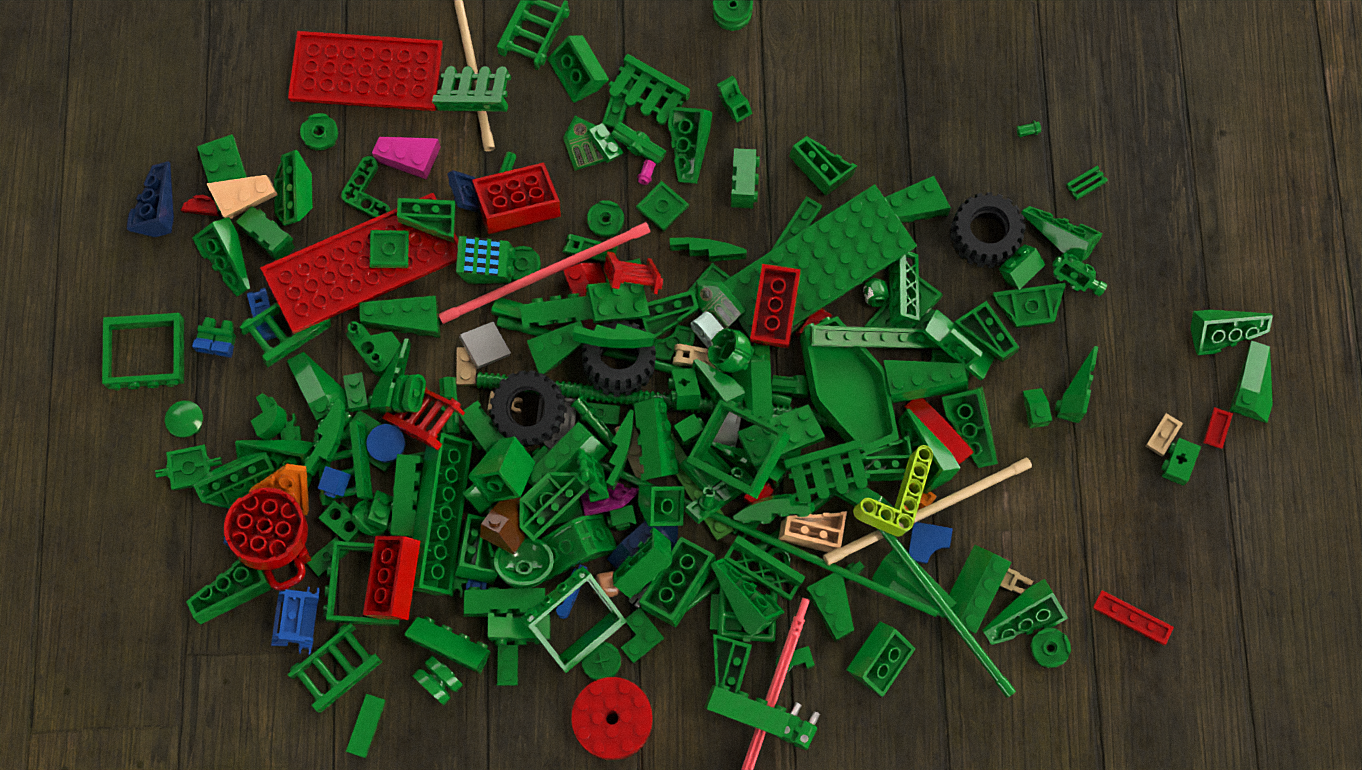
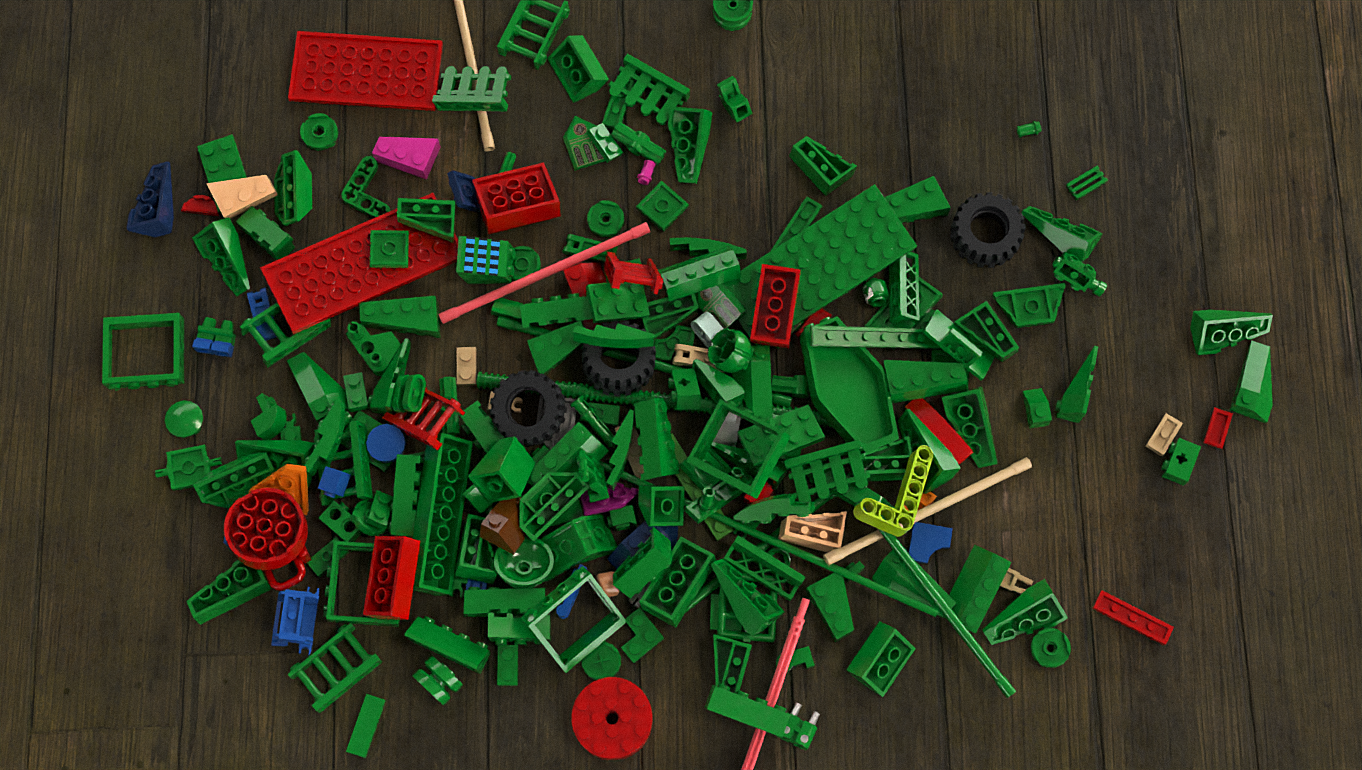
light grey tile [459,322,511,369] -> none
green brick [674,414,705,451] -> none
green wedge [731,148,760,208] -> none
green brick [999,244,1045,290] -> none
none -> green slope [658,247,741,302]

